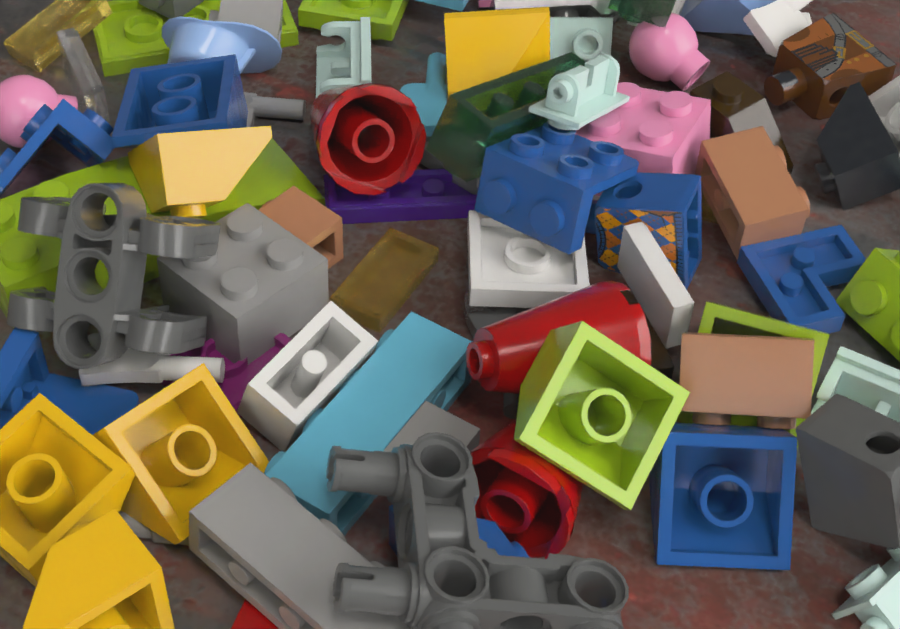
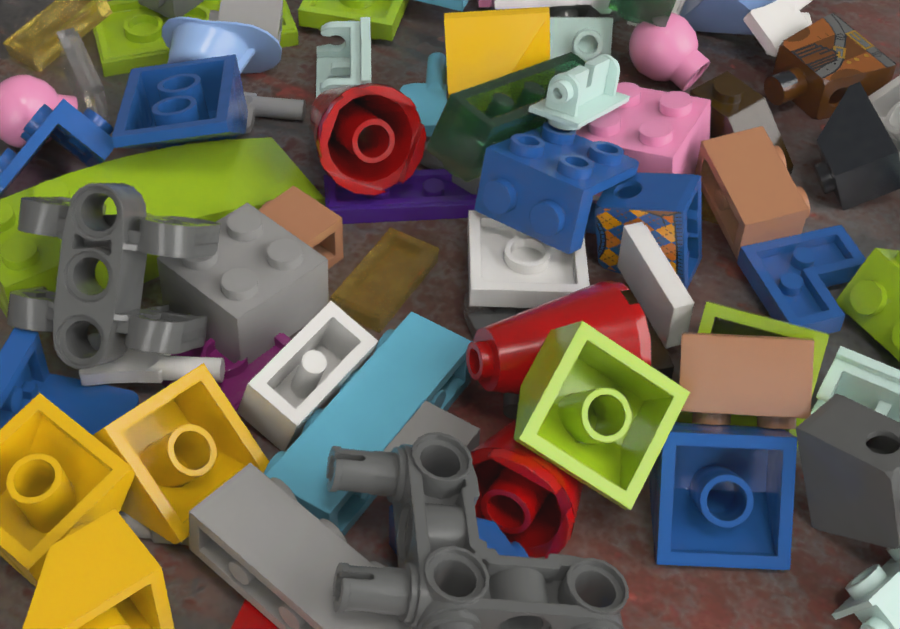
yellow slope [128,126,272,219] -> none

